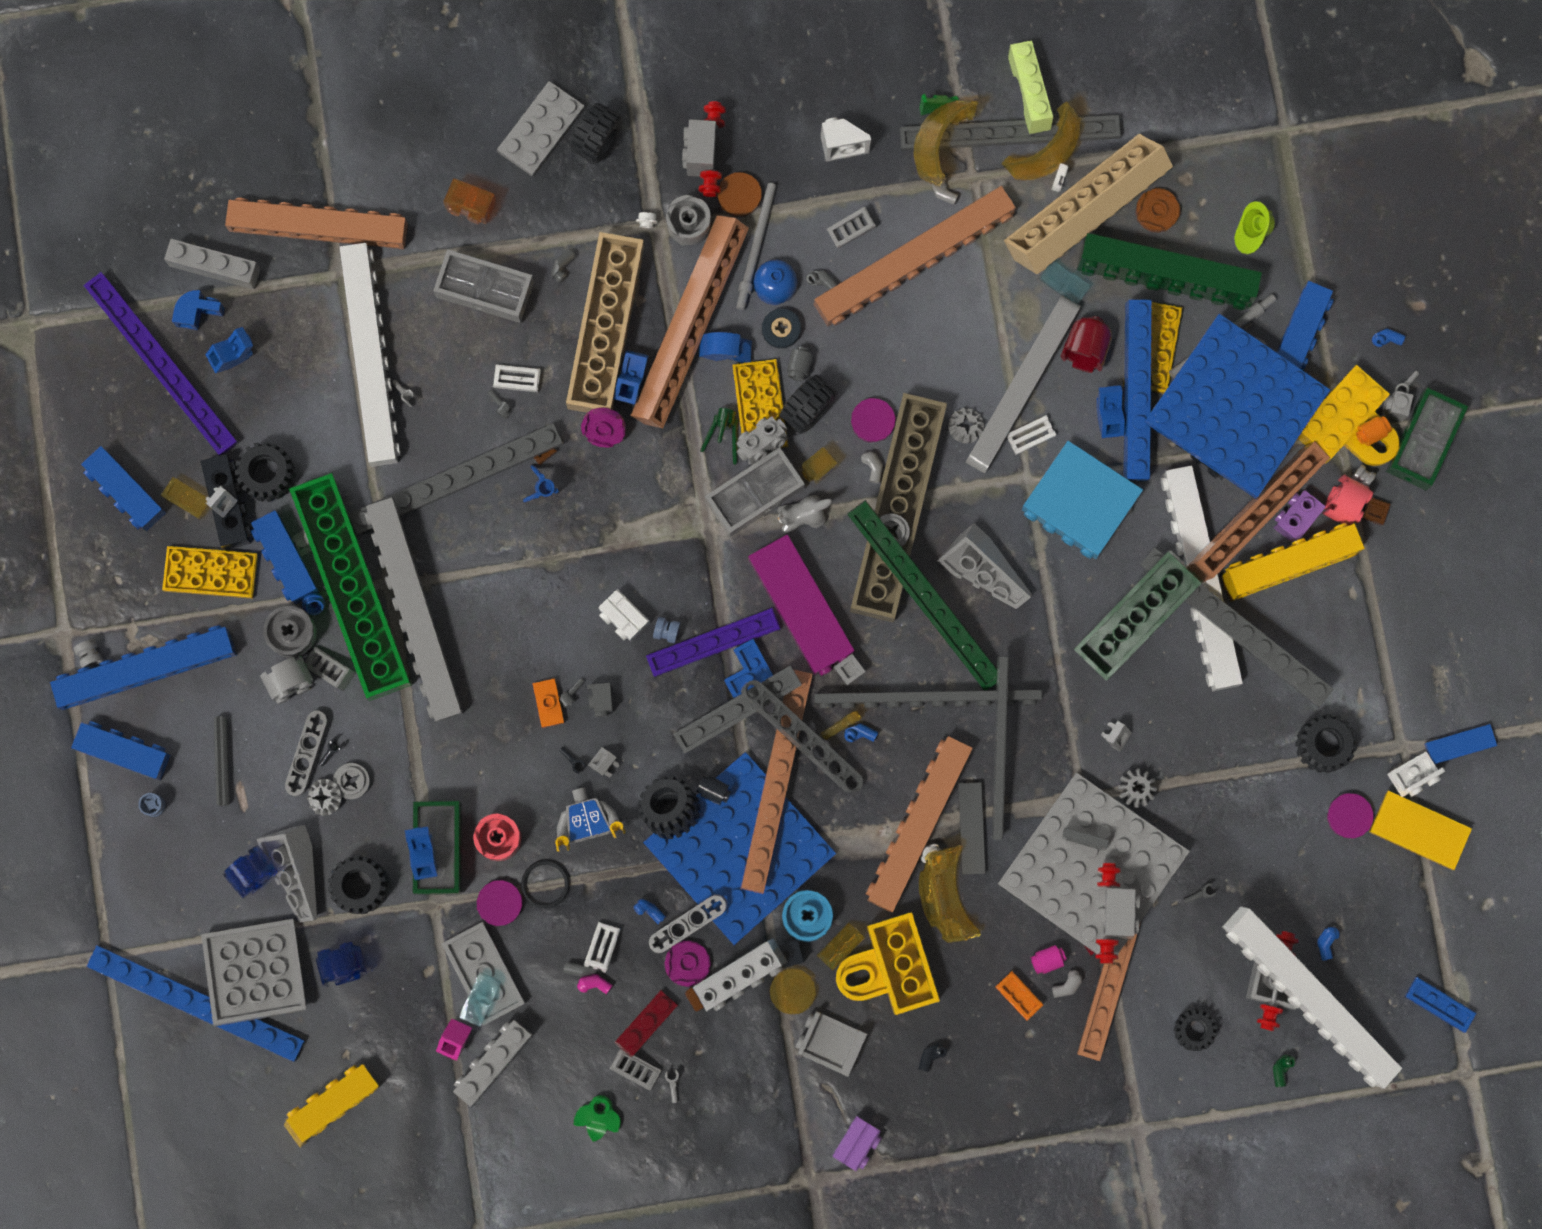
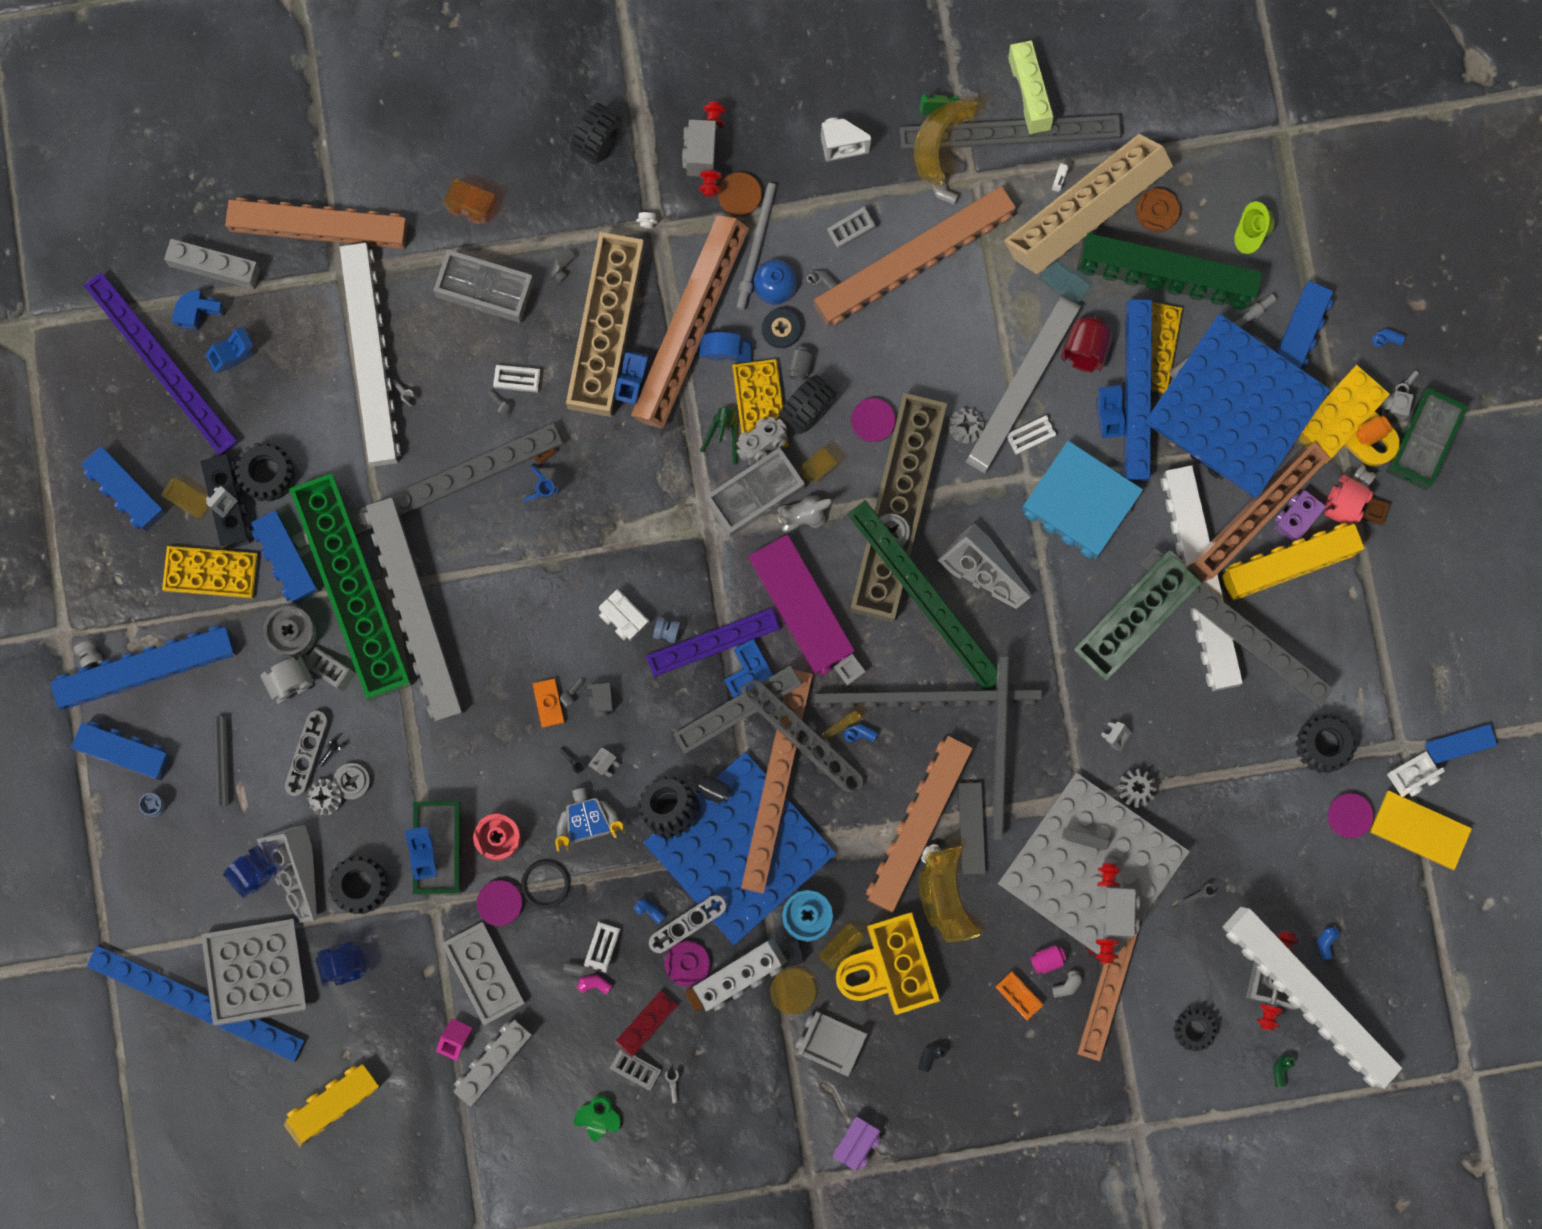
blue plate [302,593,325,615] -> none
clear light blue slope [459,972,502,1026] -> none
light grey plate [497,81,585,177] -> none
magenta tile [581,407,626,448] -> none
light grey brick [666,195,711,246] -> none
light grey arm [861,451,883,484] -> none
clear yellow windscreen [1000,101,1080,180] -> none
blue tile [1404,977,1477,1033] -> none

